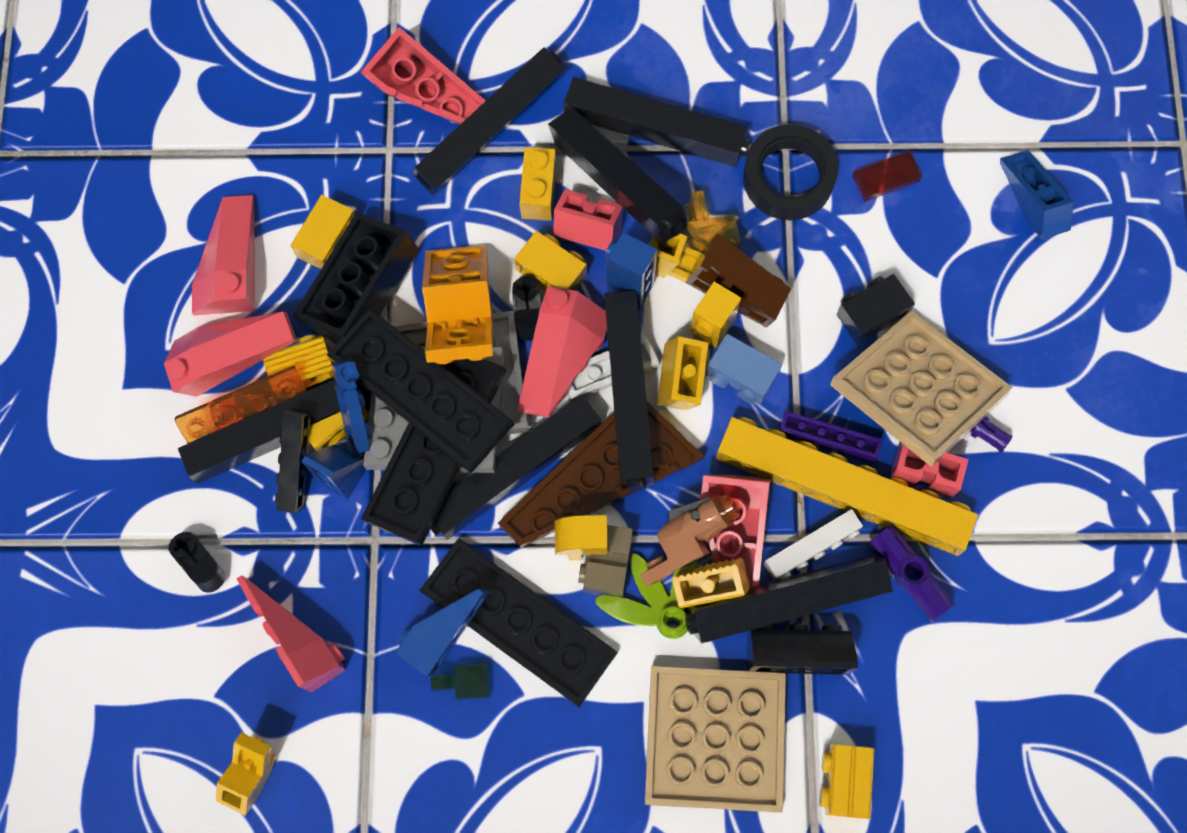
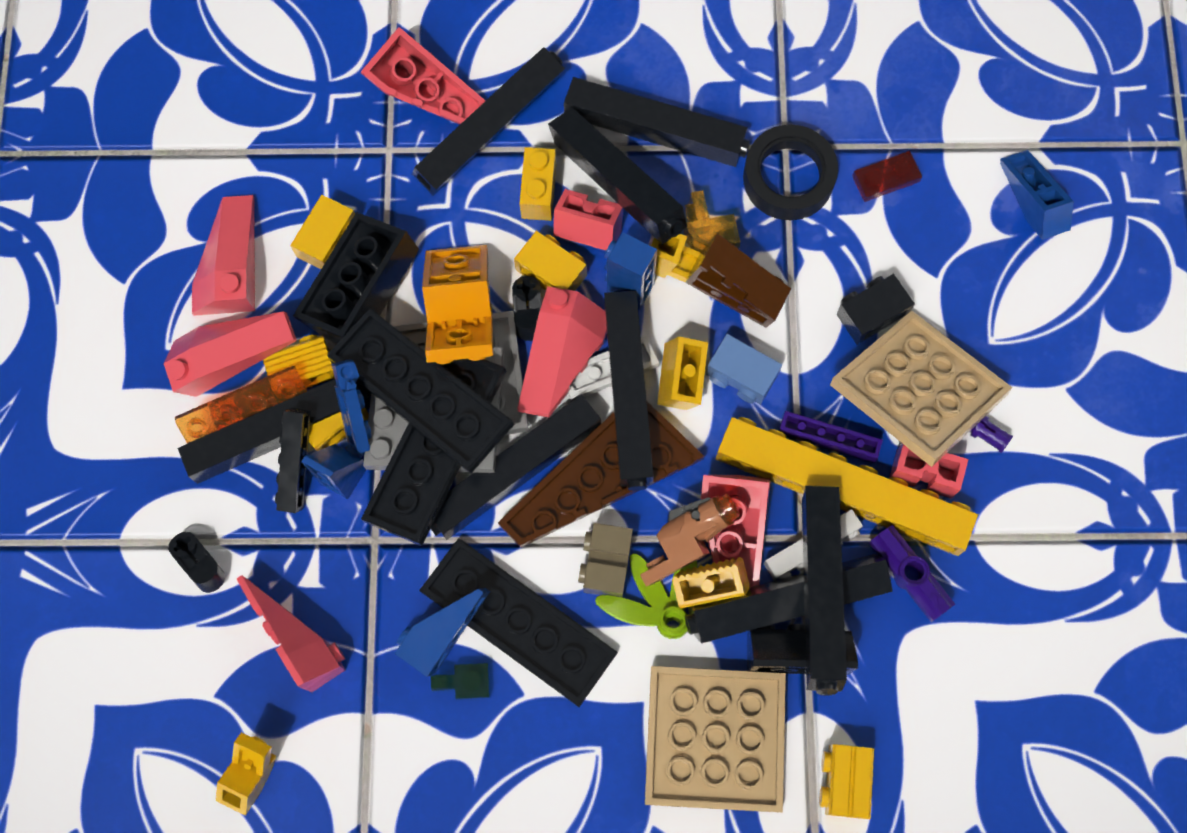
yellow brick [554,515,608,561] -> none
yellow brick [690,281,741,349] -> none
none -> black brick [802,486,847,695]

